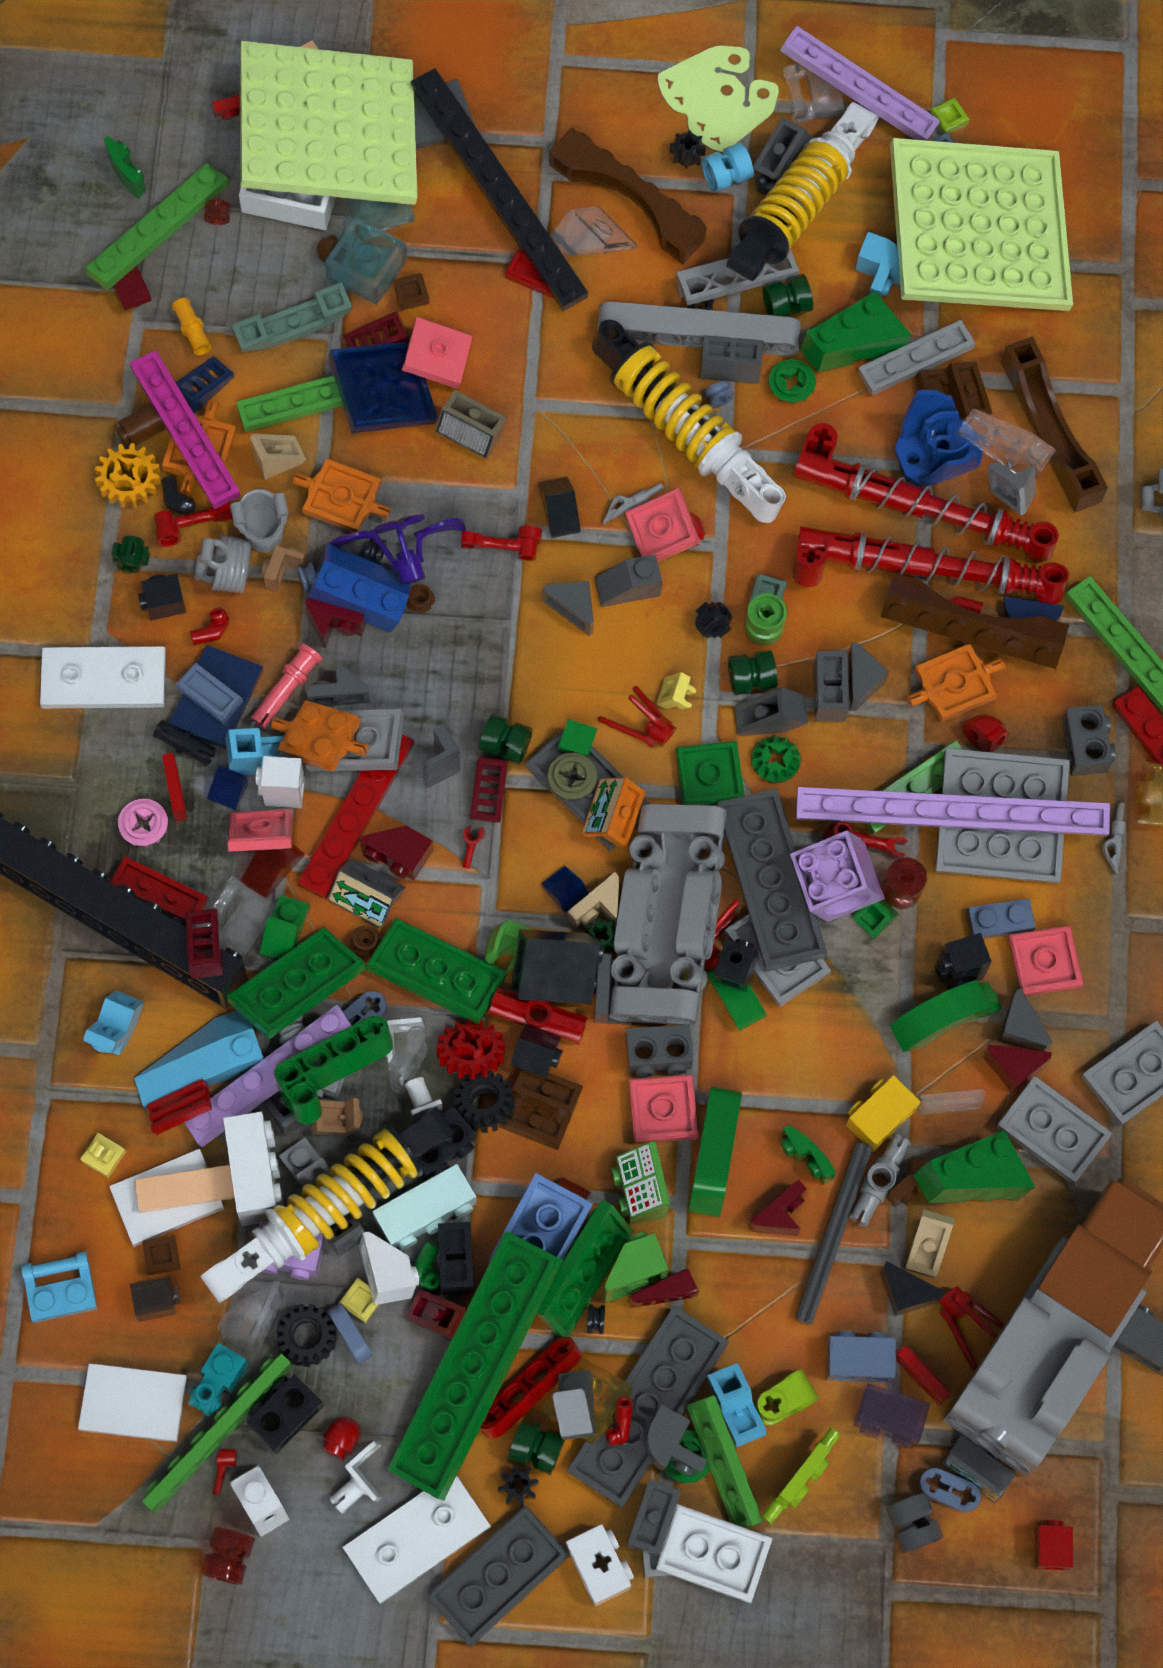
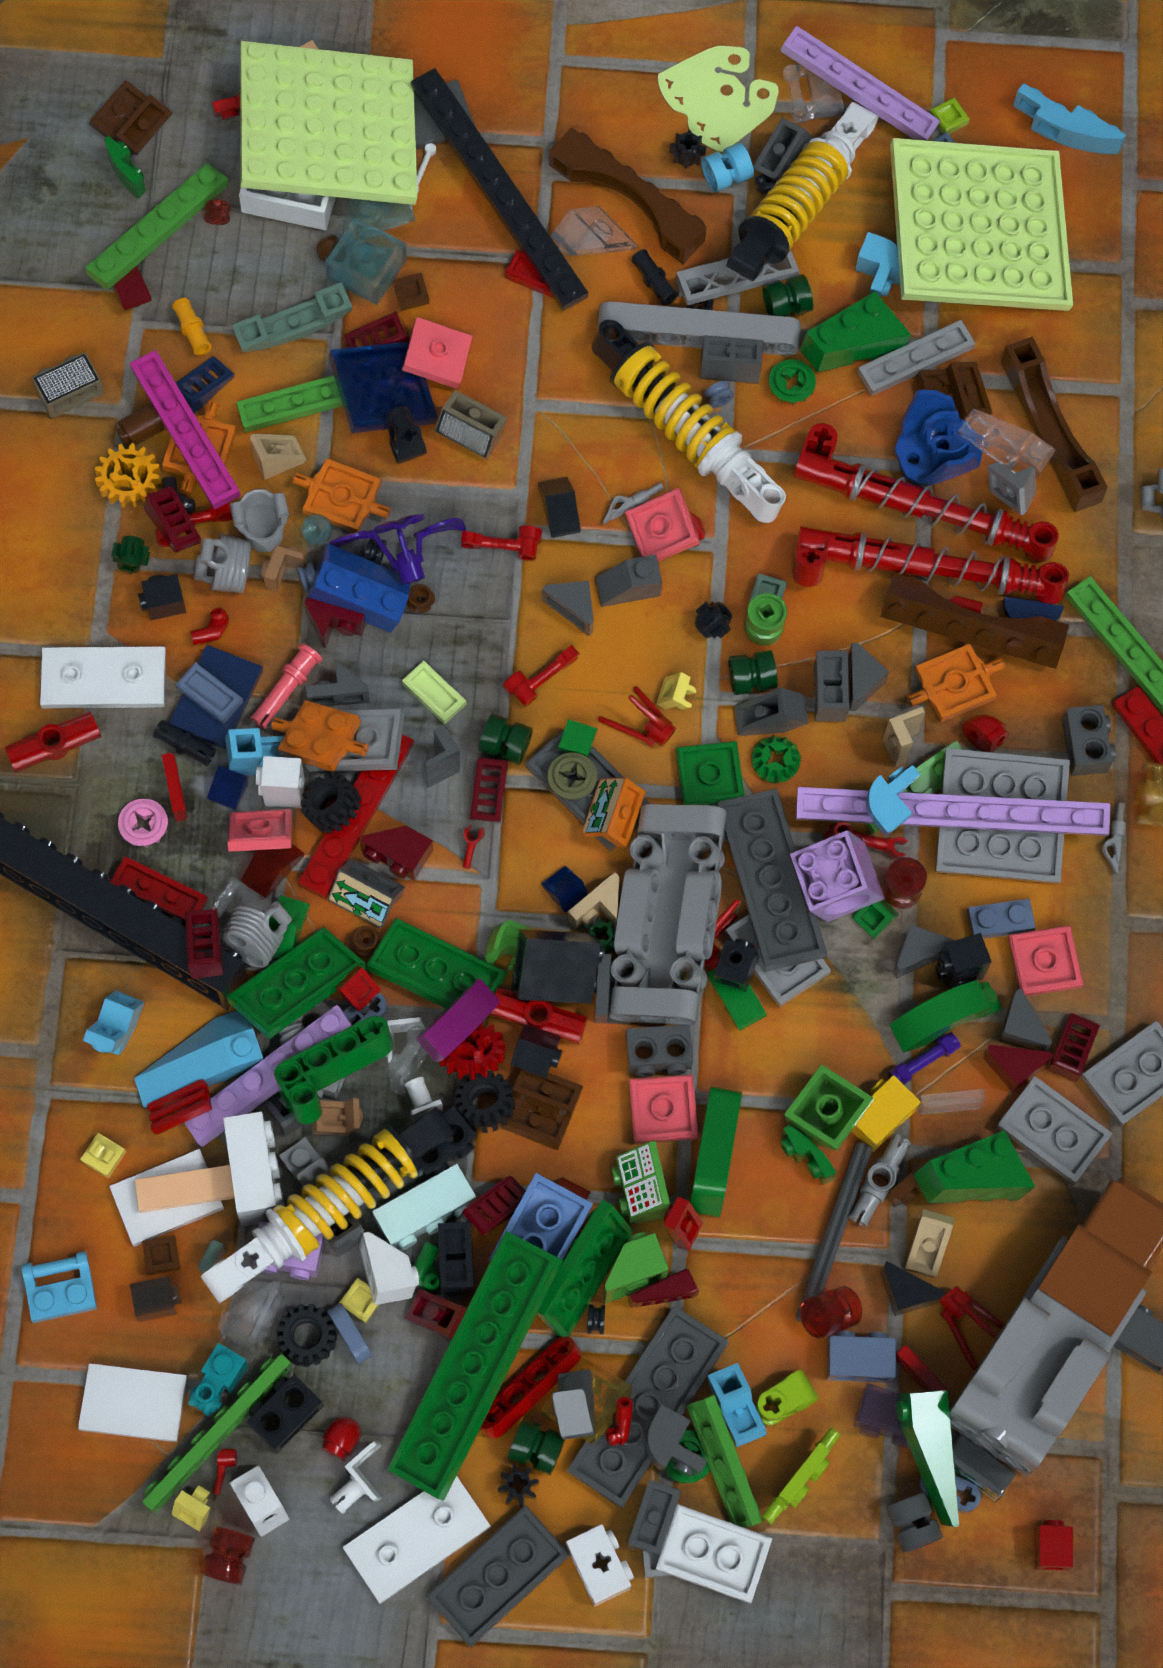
dark red slope [749,1179,807,1236] -> none
none -> red piece [4,711,102,773]
none -> brick [31,352,104,419]
none -> reddish brown slope [89,80,173,155]
none -> dark red slope [144,486,202,553]
none -> light yellow tile [172,1486,210,1532]
none -> sand green tile [198,1240,226,1275]
none -> light grey piece [223,901,292,968]
none -> black tyre [300,773,361,833]
none -> clear light blue plate [302,514,332,545]
none -> red plate [336,966,381,1012]
none -> black piece [386,406,427,464]
none -> yellowish green tile [402,661,467,725]
none -> magenta slope [415,978,500,1062]
none -> white hinge [417,143,436,193]
none -> dark red slope [462,1175,526,1236]
none -> red brick [502,645,580,707]
none -> black pin [631,249,678,305]
none -> red plate [664,1197,703,1251]
none -> bright green slope [784,1064,874,1151]
none -> clear red wheel [800,1286,862,1339]
none -> medium azure brick [866,765,921,837]
none -> tan panel [883,707,925,767]
none -> dark purple bar [888,1032,961,1085]
none -> dark grey slope [894,924,954,979]
none -> slope [896,1390,959,1527]
none -> medium azure slope [1013,83,1126,154]
none -> dark red slope [1047,1013,1100,1082]

